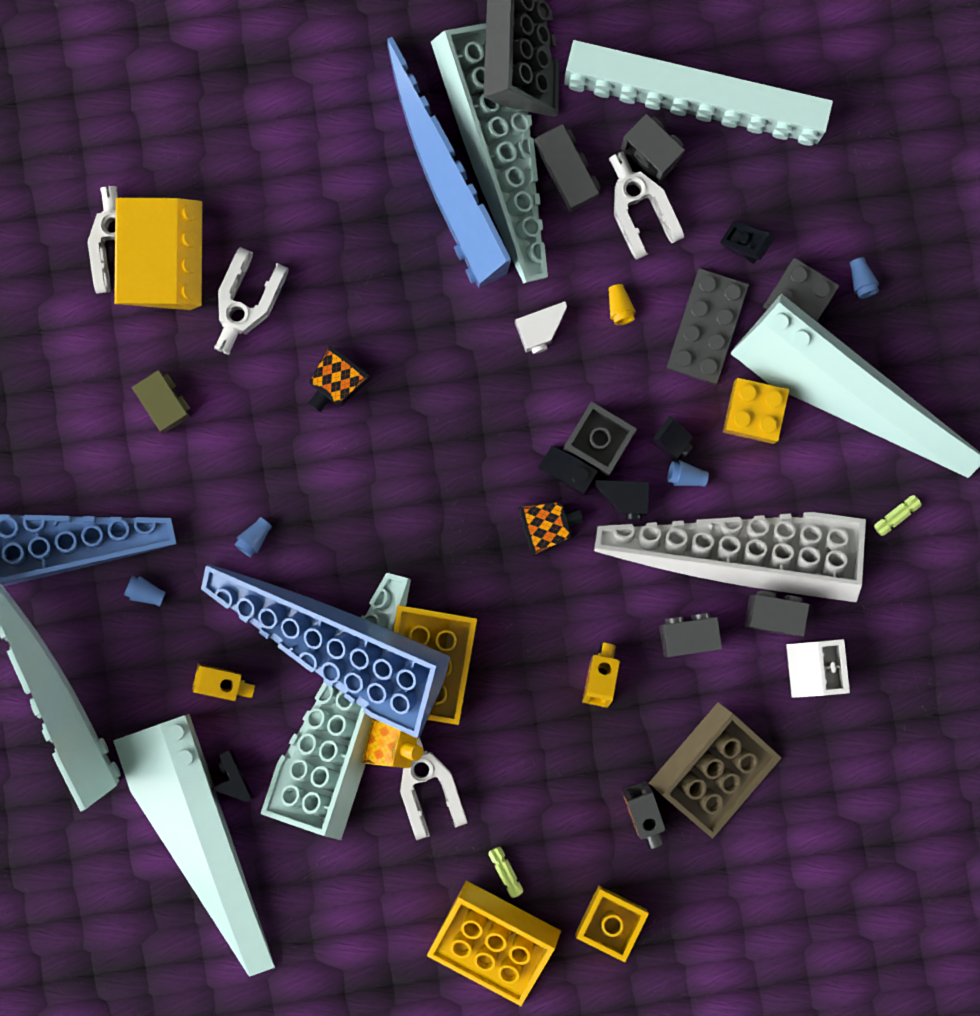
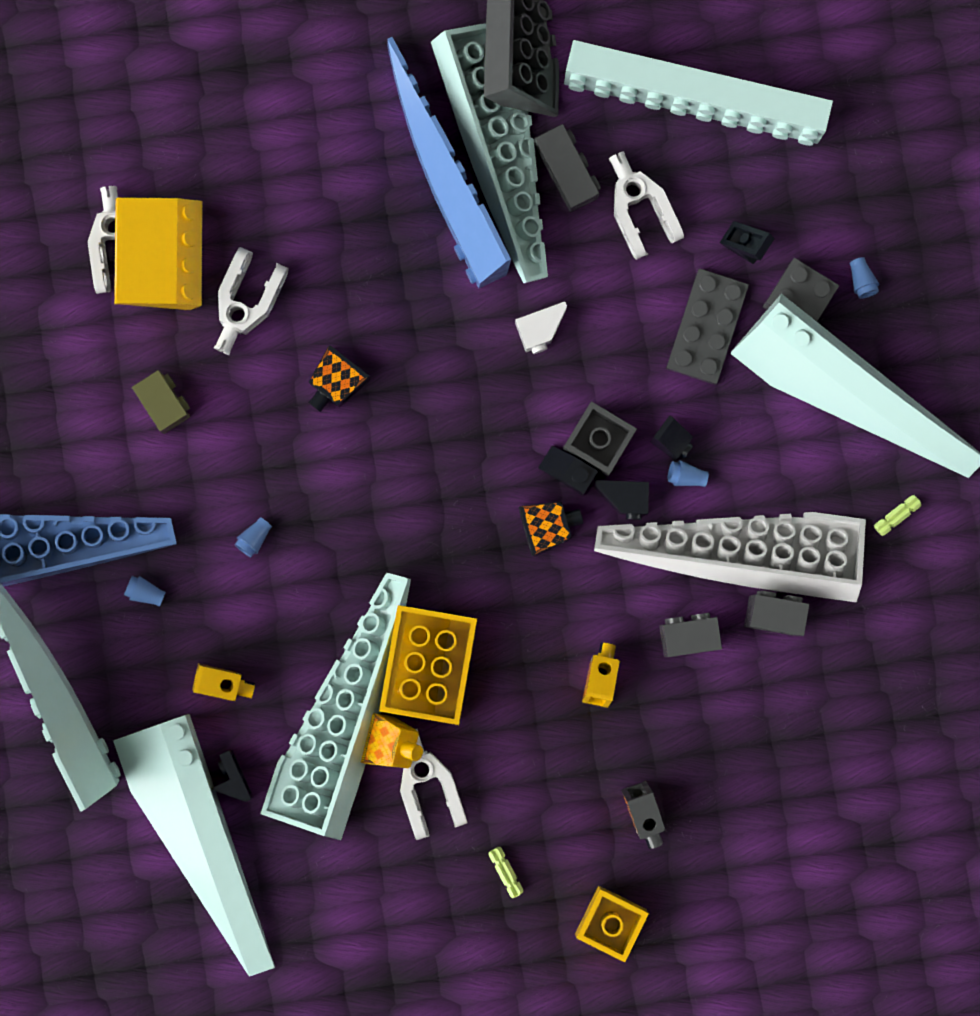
medium blue wedge [201,564,451,738] -> none
yellow slope [427,880,561,1006] -> none
yellow cone [608,284,636,325] -> none
dark grey brick [621,114,685,184] -> none
dark tan slope [649,703,781,839] -> none
yellow brick [723,378,789,444] -> none
white slope [786,639,850,697] -> none

